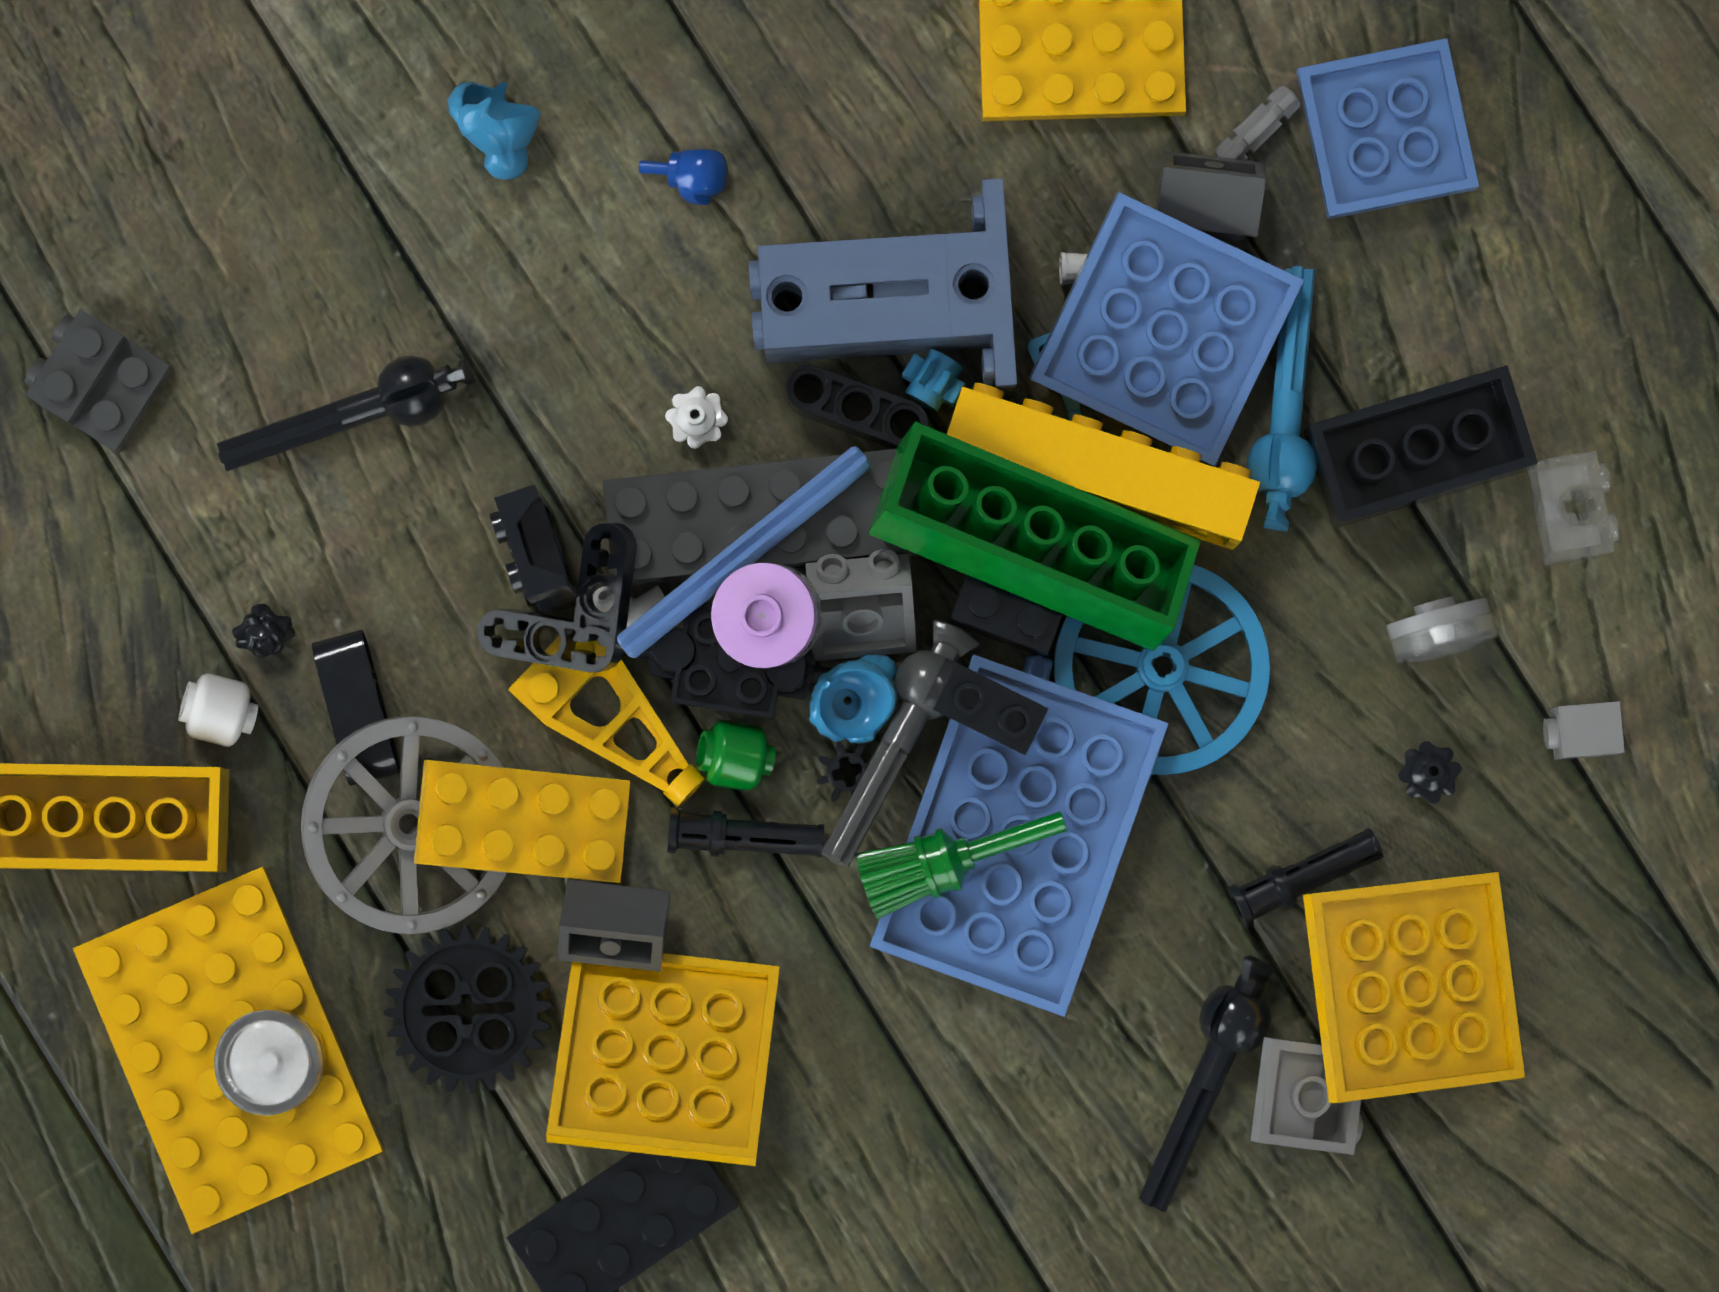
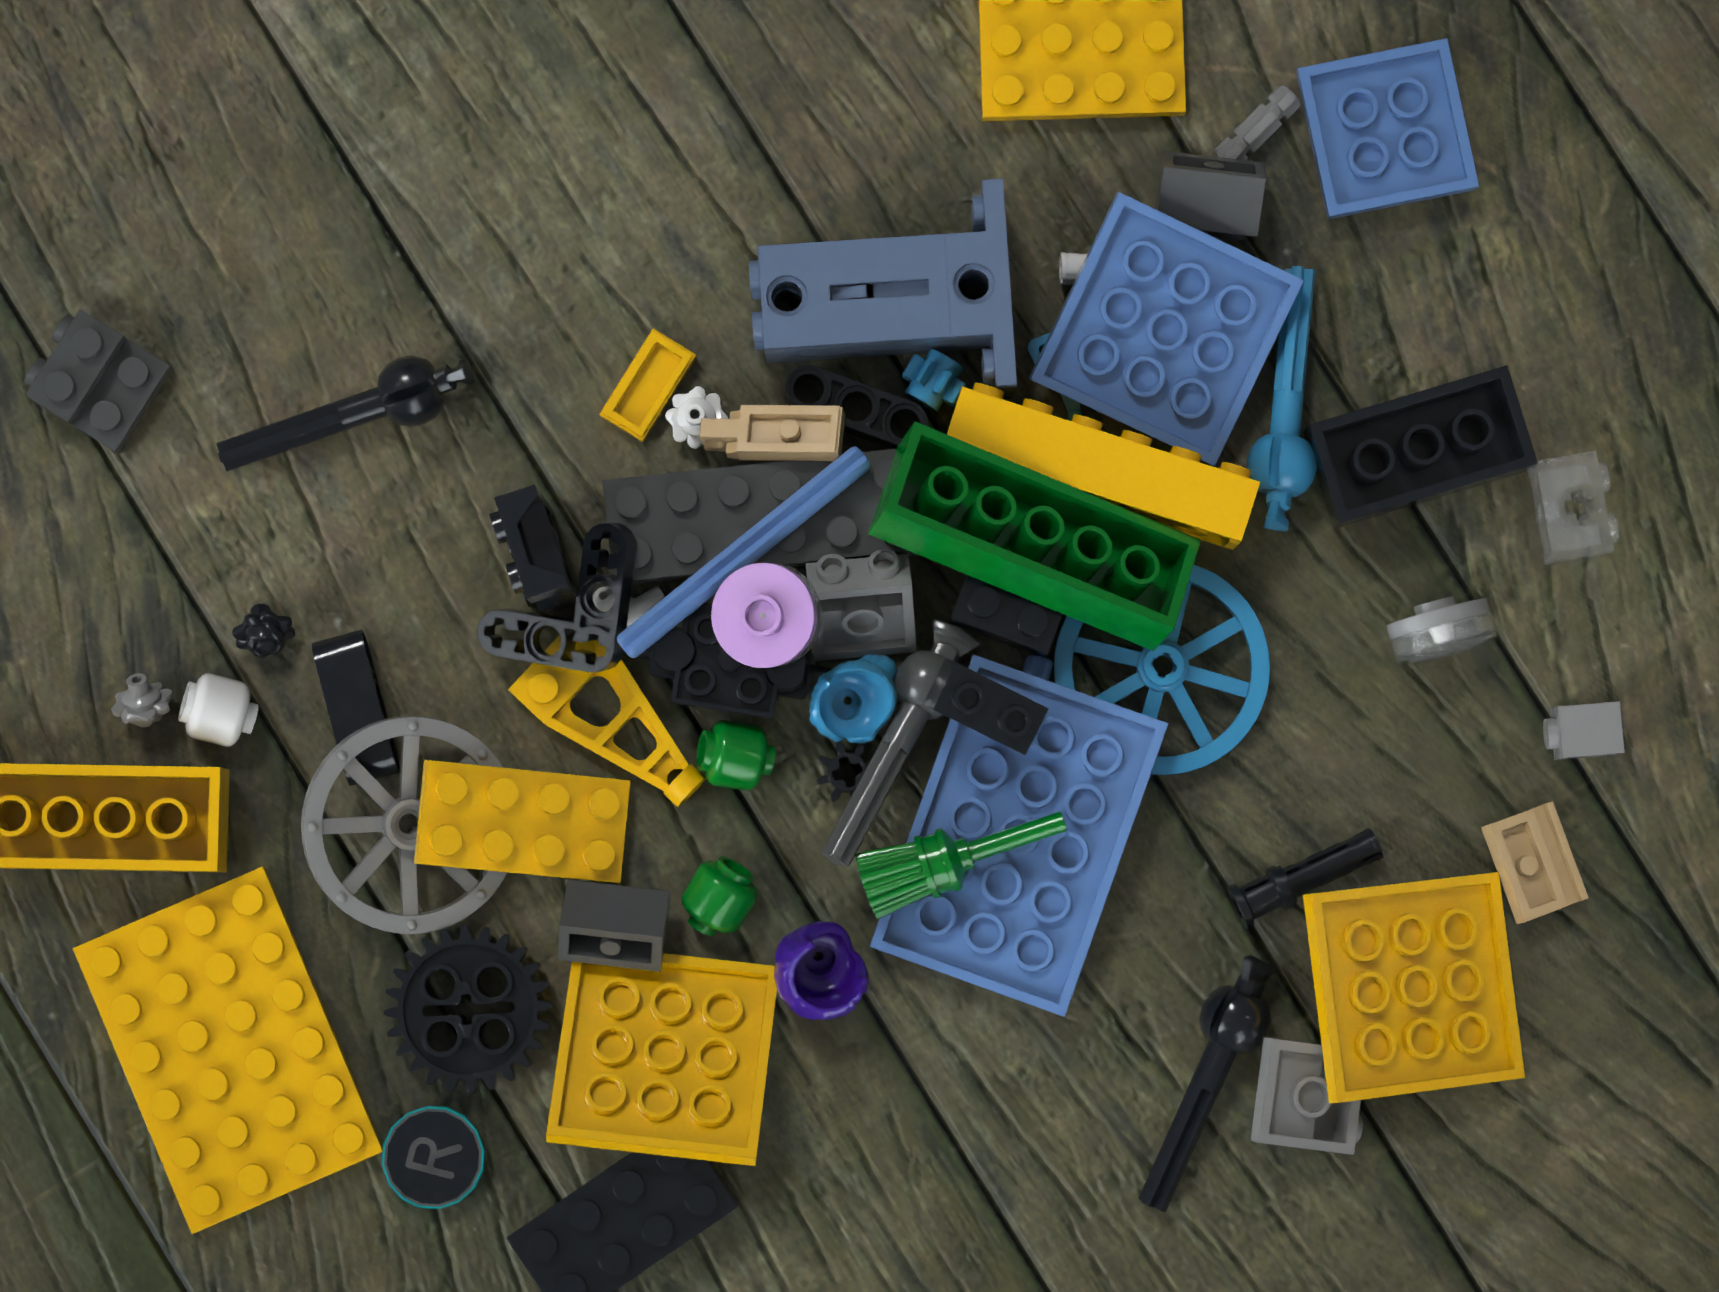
clear piece [214,1009,324,1115] -> none
dark azure piece [447,81,541,180] -> none
blue piece [639,149,728,205] -> none
black pin [667,807,824,857] -> none
black plant [1398,741,1462,804] -> none
none -> light grey plant [111,673,173,728]
none -> black tile [382,1105,486,1209]
none -> yellow tile [599,328,697,443]
none -> green head [681,856,757,936]
none -> tan hinge [699,405,845,461]
none -> dark purple piece [774,921,869,1020]
none -> tan plate [1481,801,1589,924]

